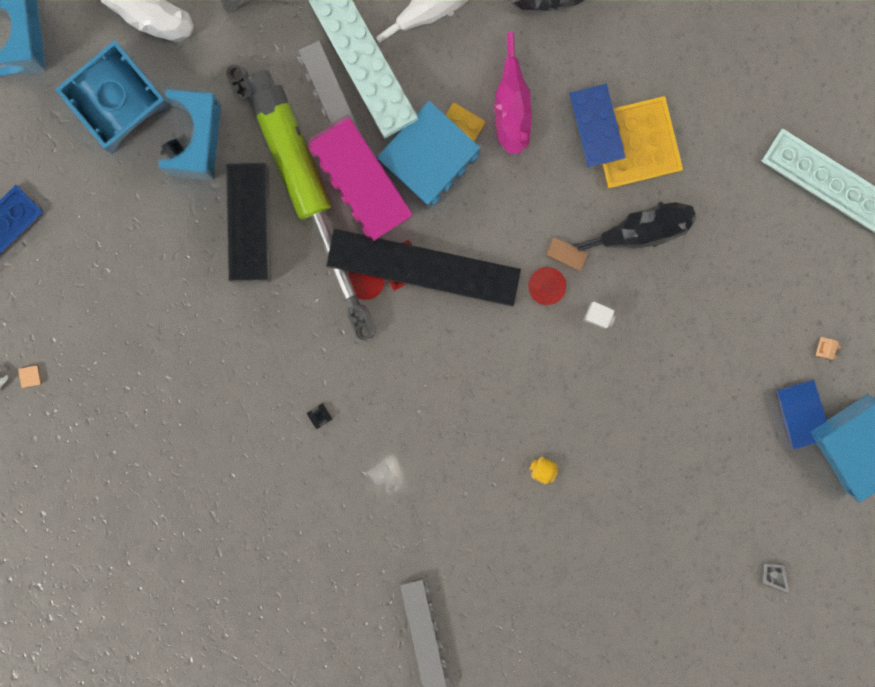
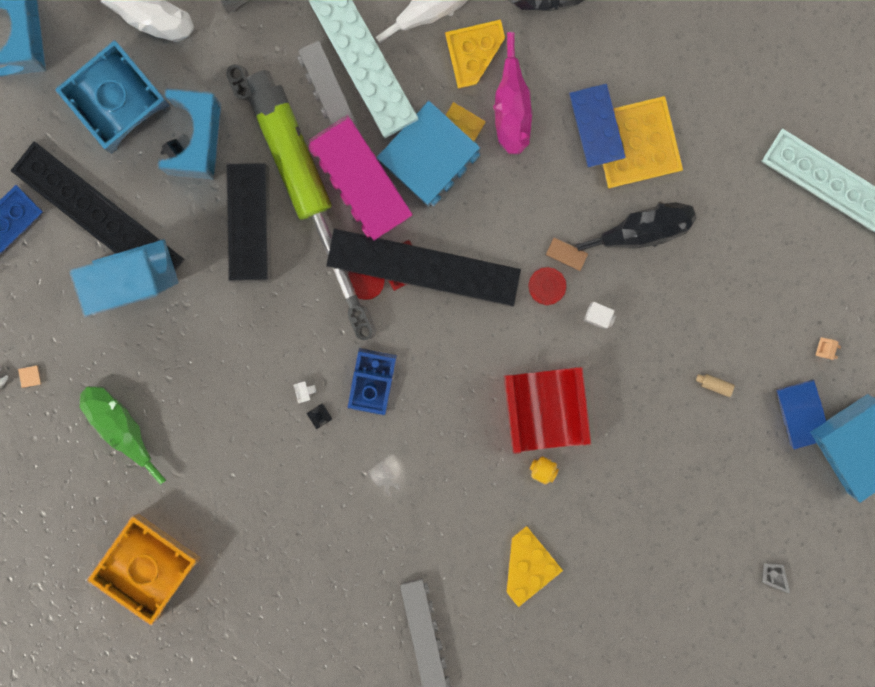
none -> black plate [10,141,185,272]
none -> dark azure piece [70,239,179,316]
none -> bright green piece [80,386,166,485]
none -> light orange piece [87,514,201,625]
none -> white tile [294,382,317,403]
none -> blue slope [347,348,397,415]
none -> yellow plate [445,19,505,89]
none -> red piece [503,367,591,453]
none -> yellow plate [506,526,563,607]
none -> tan cylinder [695,374,735,398]

